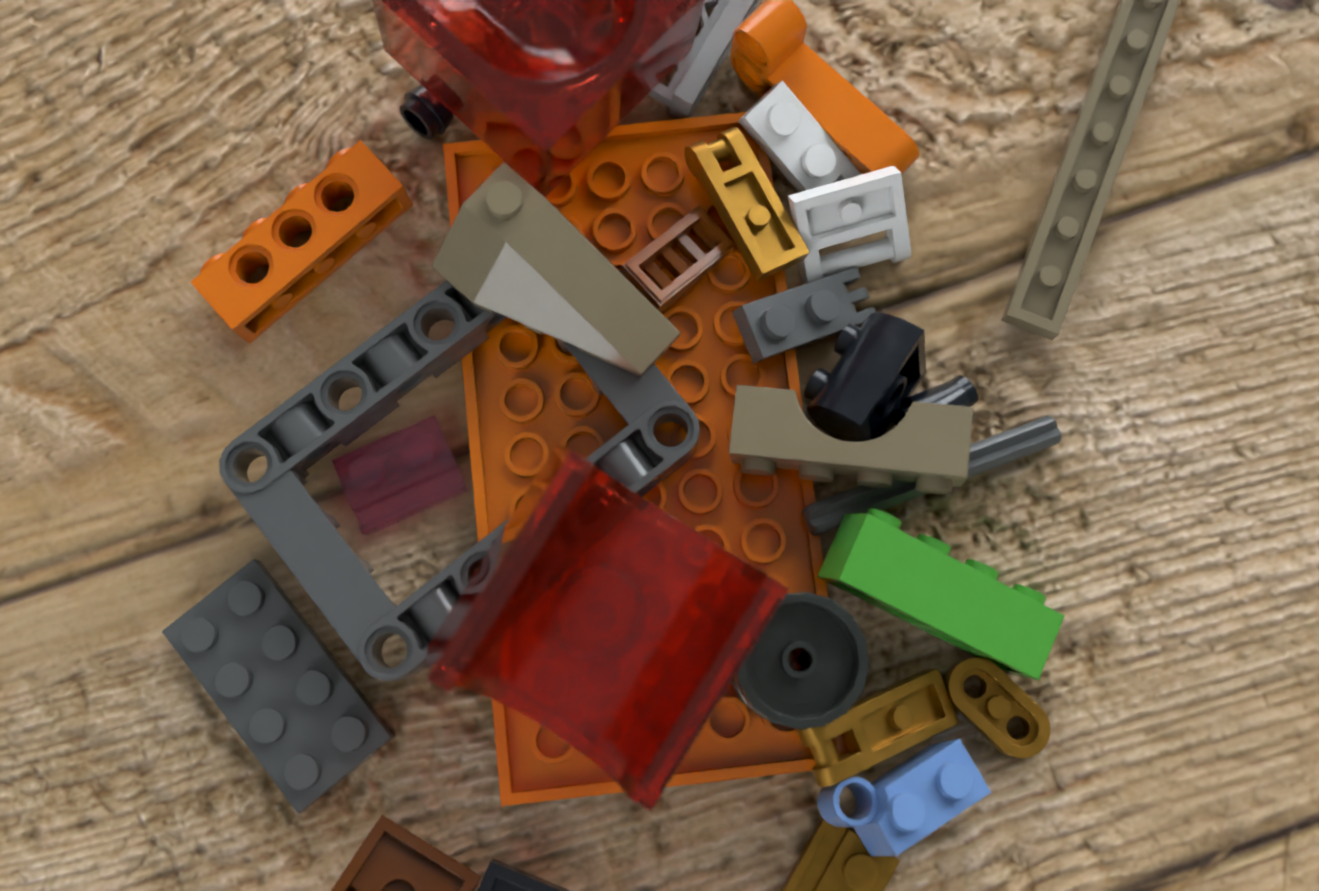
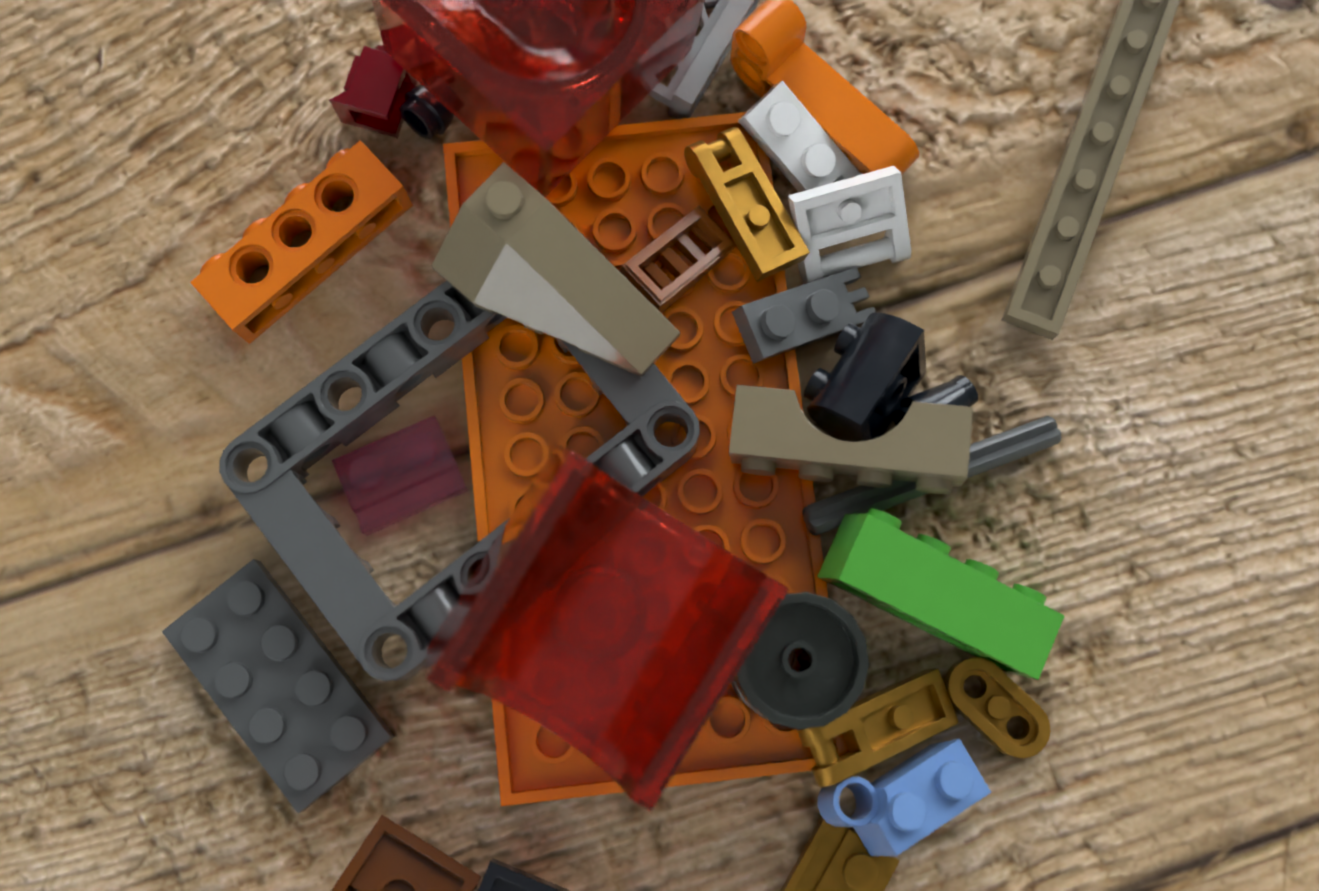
none -> dark red window [329,45,417,138]

